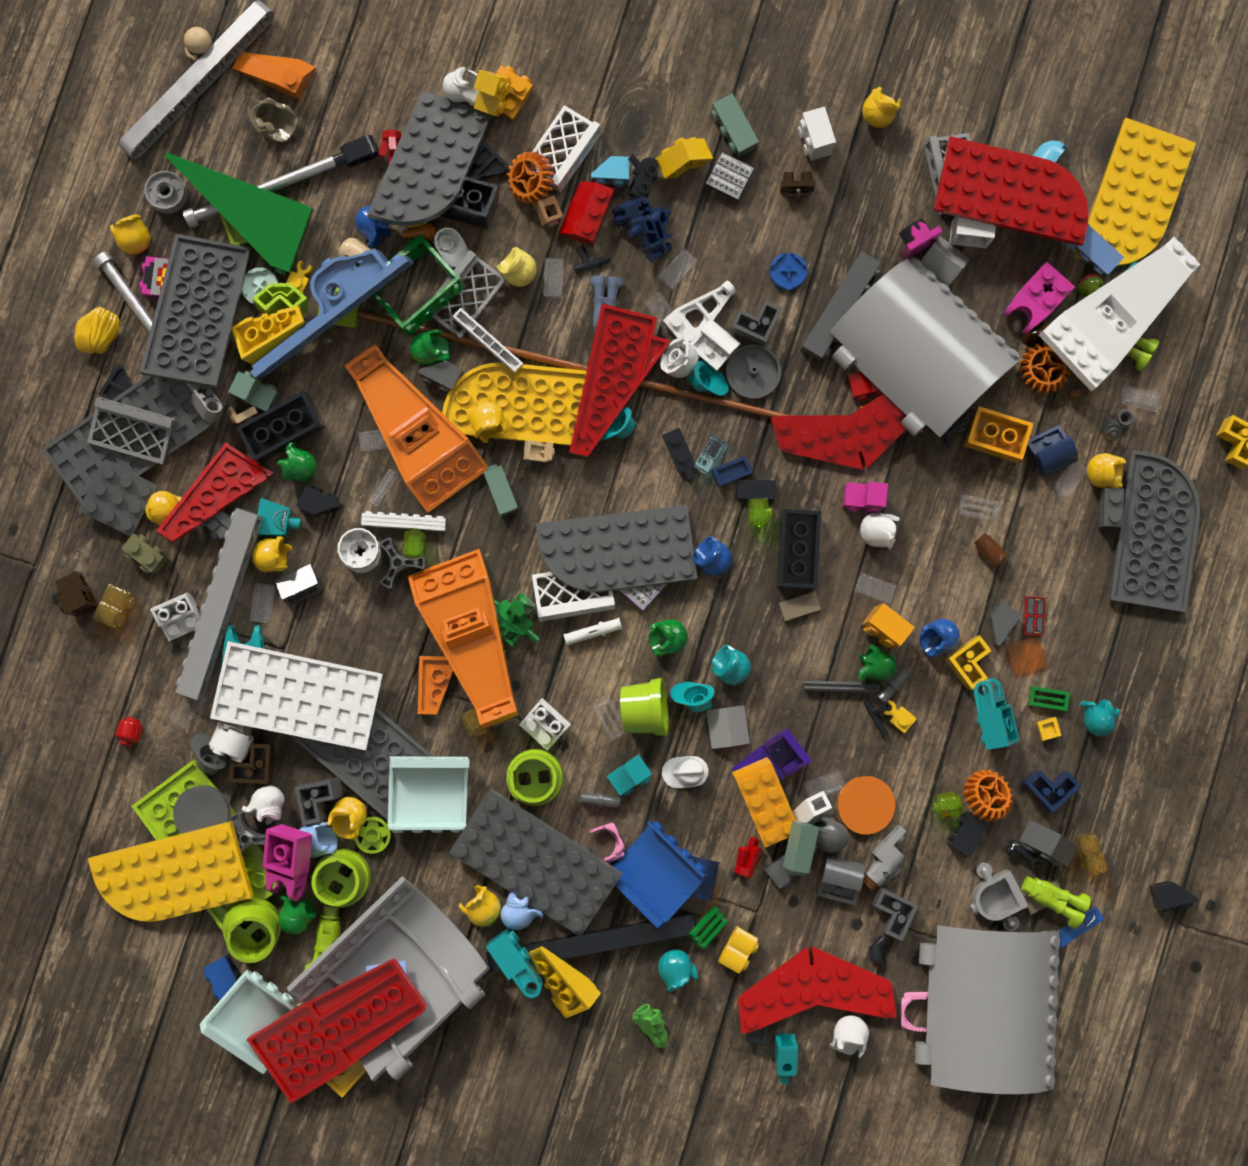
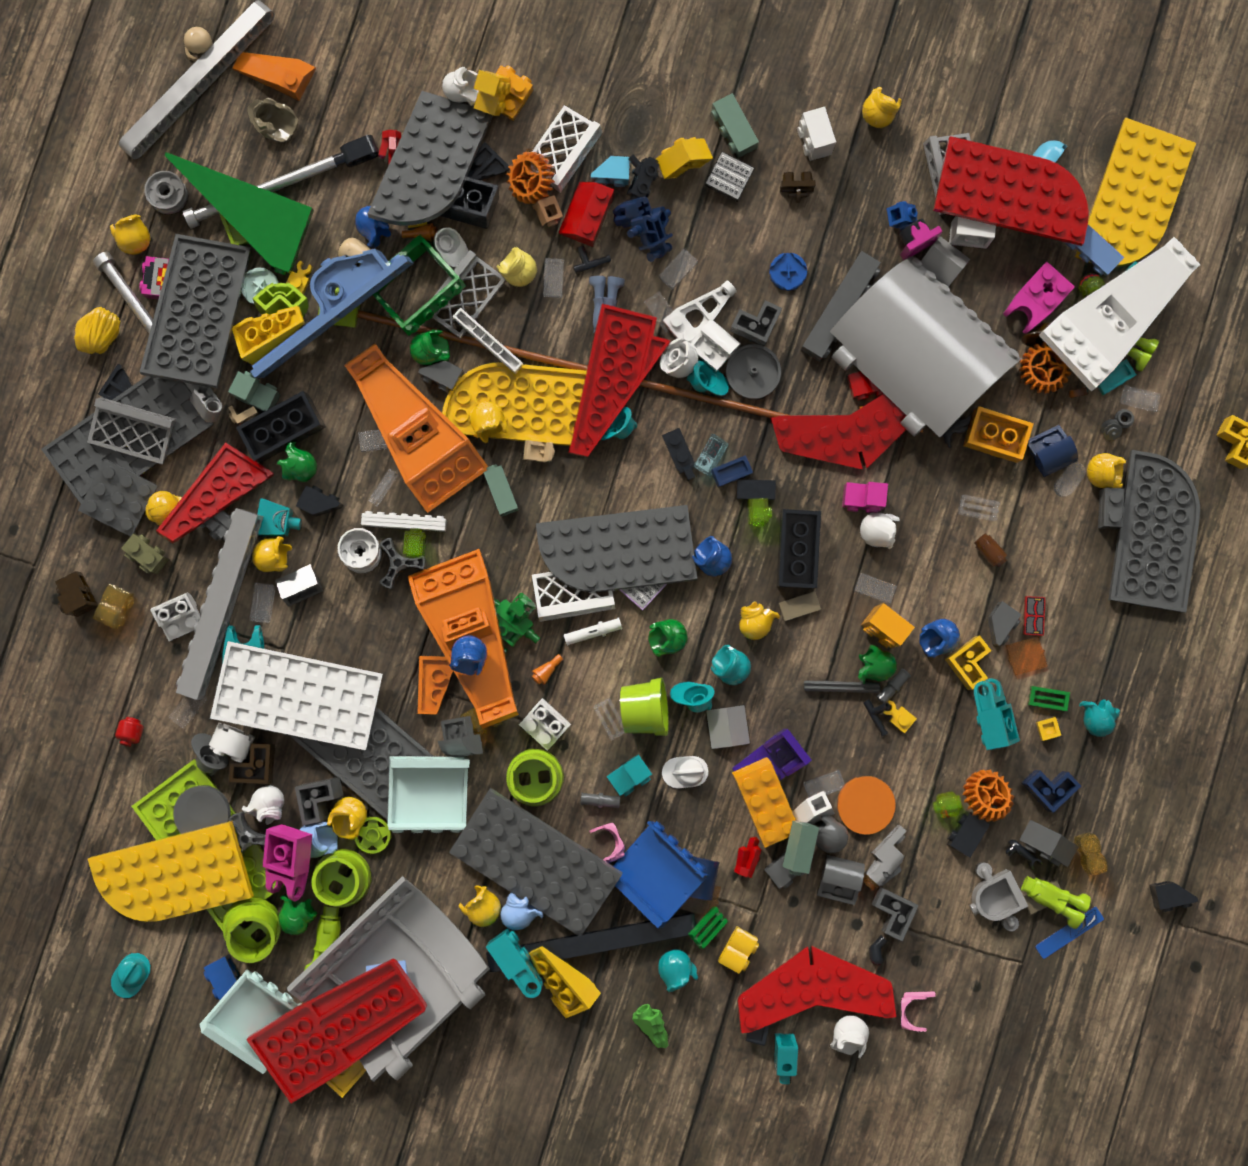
light grey panel [915,925,1060,1094] -> none
none -> teal piece [111,953,151,998]
none -> dark grey brick [438,716,483,757]
none -> blue hair [449,635,487,675]
none -> orange cone [531,654,563,685]
none -> yellow hair [739,602,780,640]
none -> blue brick [887,201,918,231]
none -> teal tile [1097,359,1137,395]

